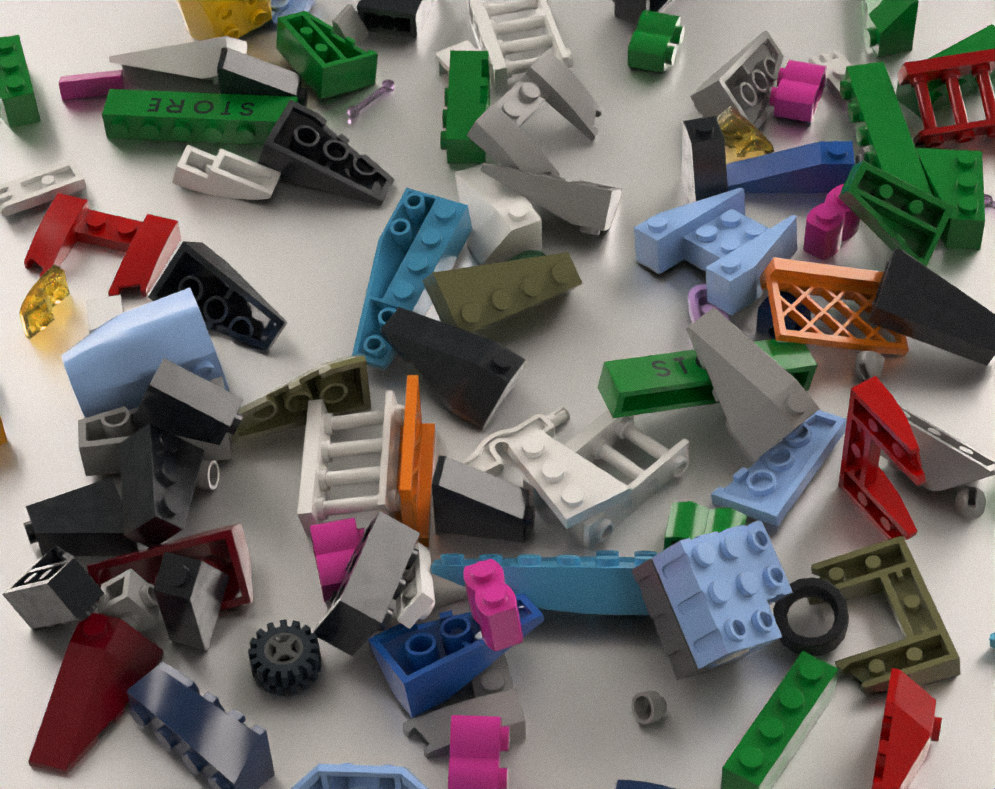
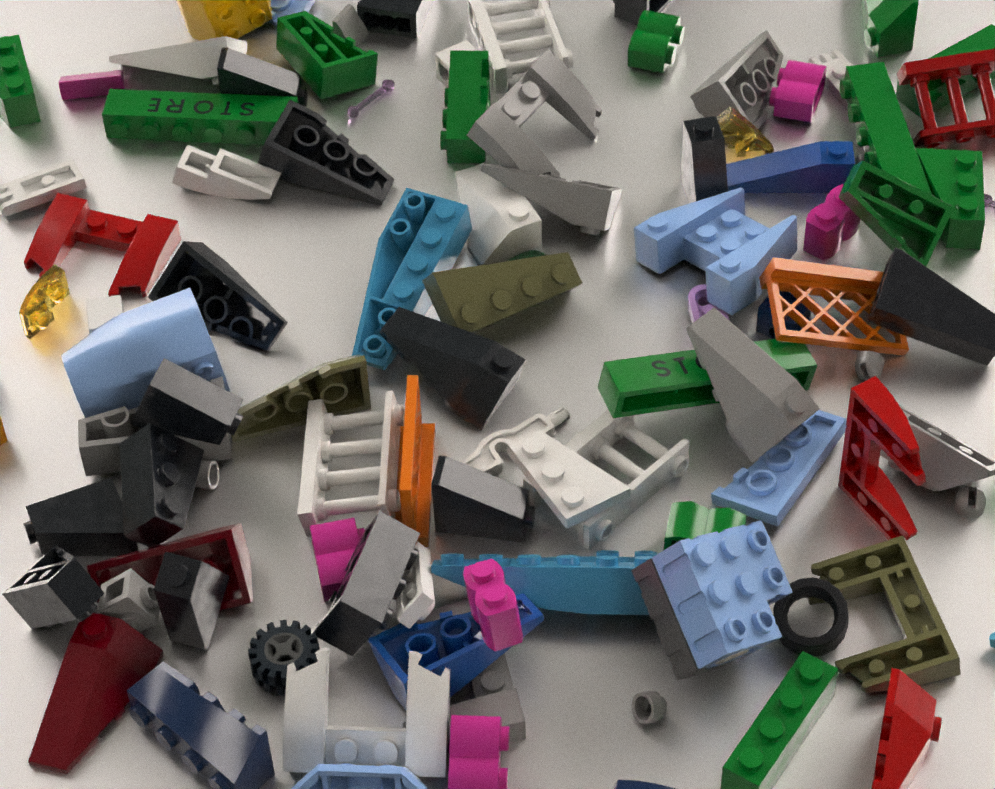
none -> white wedge [282,648,450,777]

